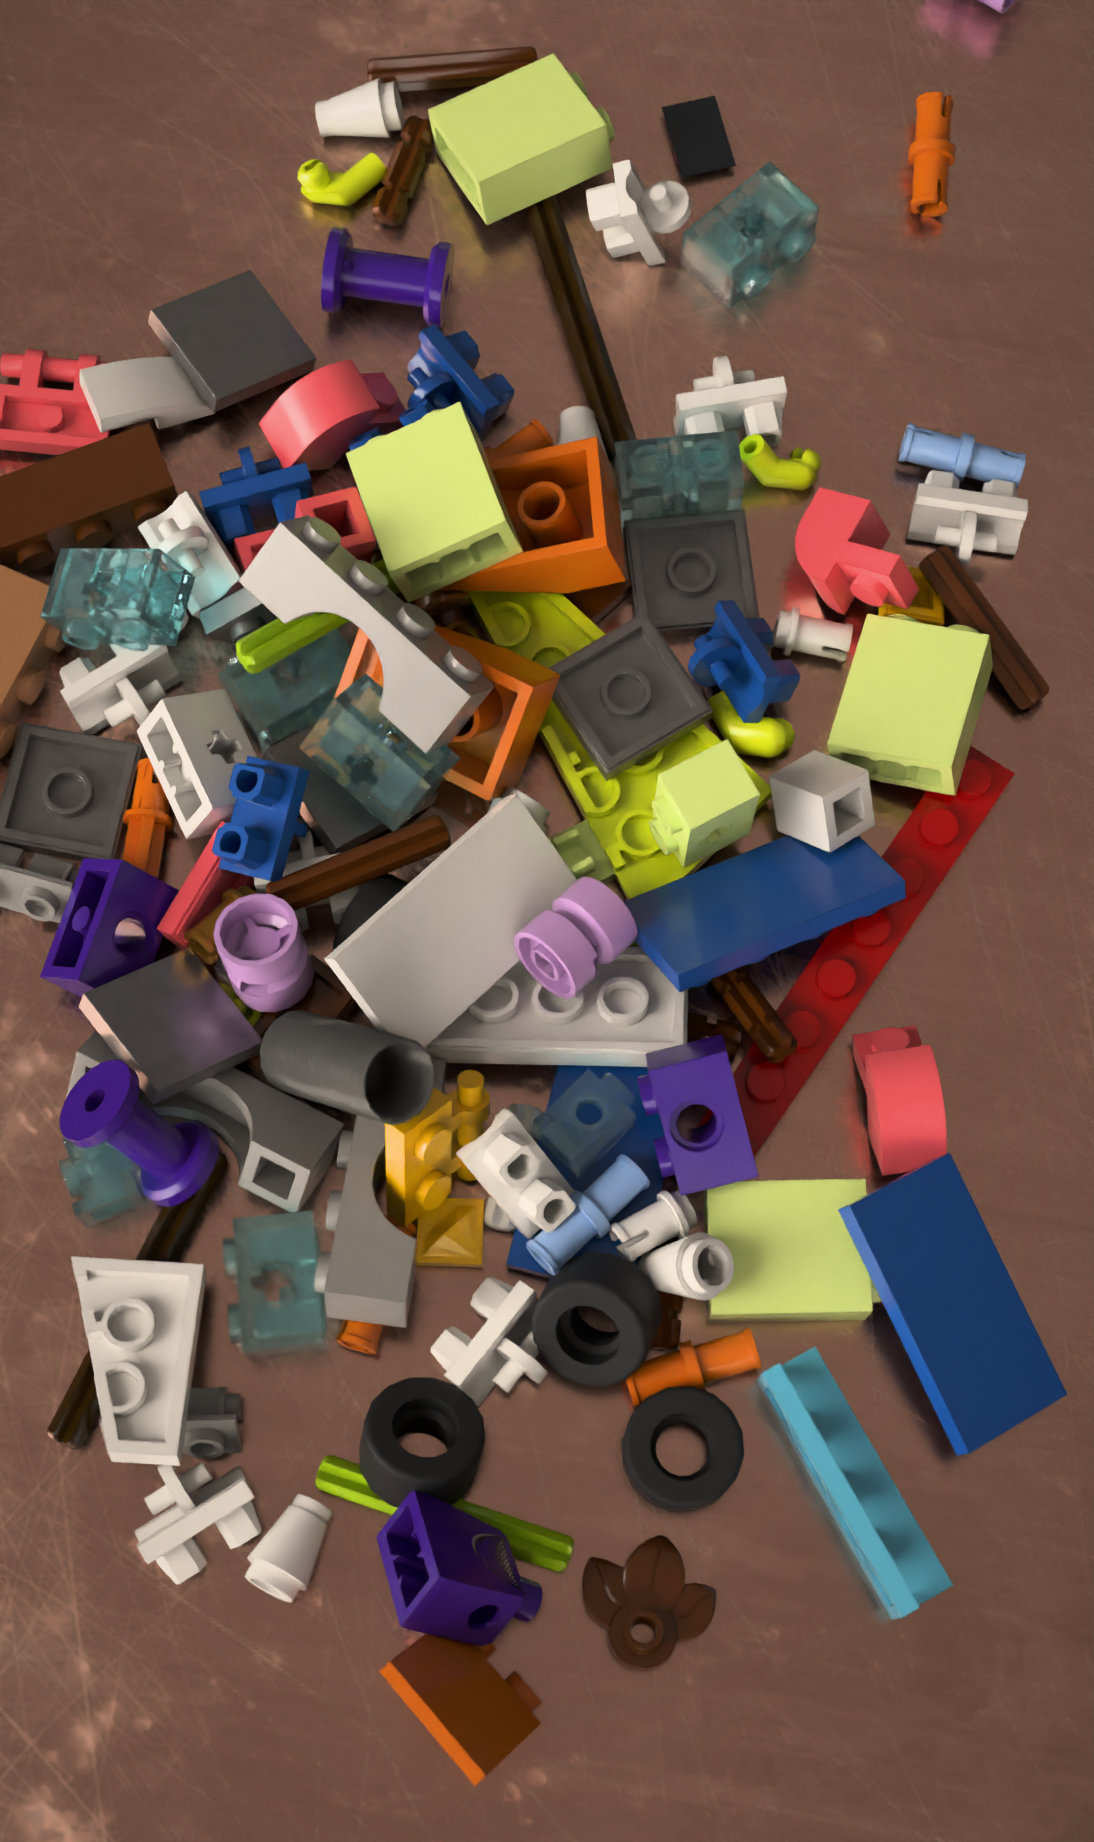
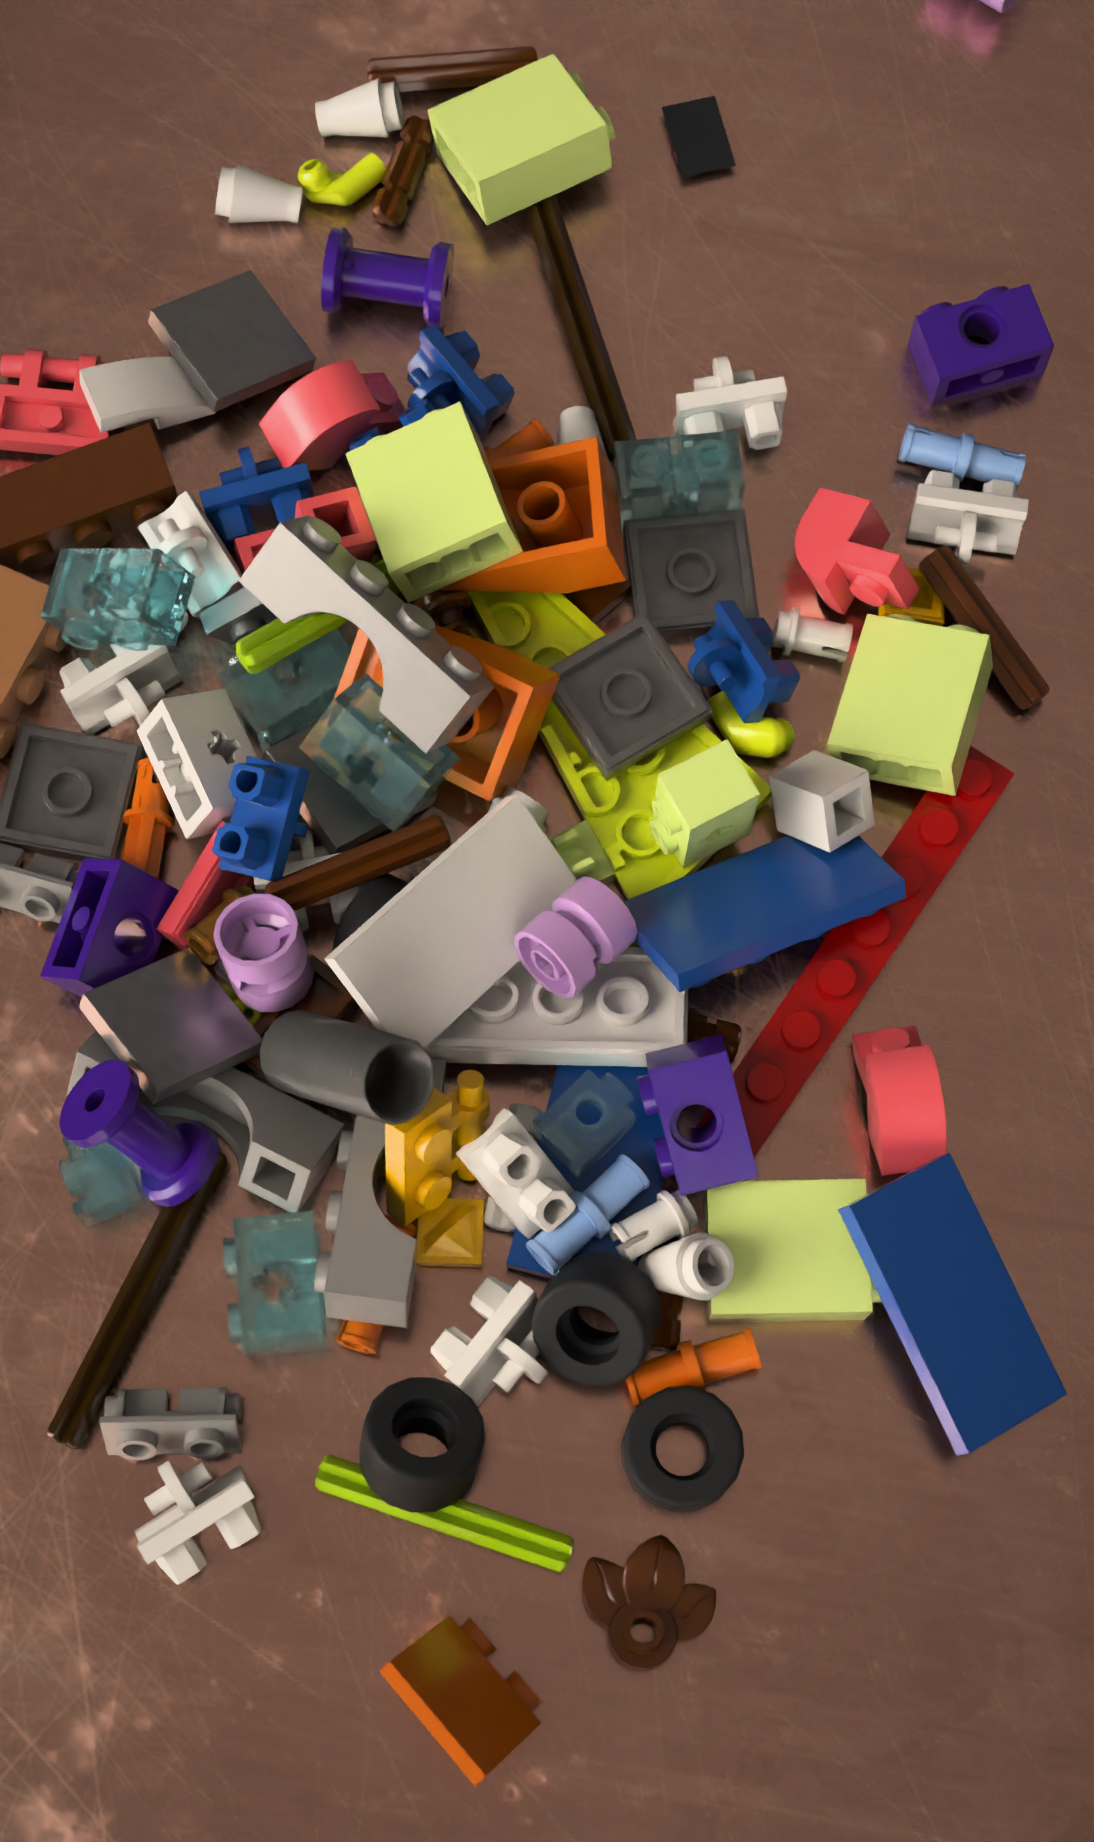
white wing [71,1256,206,1466] -> none
white cone [245,1494,332,1603] -> none
dark purple torso [376,1490,542,1646] -> none
white hips [586,159,692,267] -> none
clear light blue brick [680,161,819,309] -> none
reddish brown axle [711,967,797,1064] -> none
neon yellow arm [737,434,822,491] -> none
medium azure fence [756,1347,953,1620] -> none
orange pin [908,92,955,217] -> none
none -> white cone [215,163,303,223]
none -> dark purple brick [908,284,1054,406]

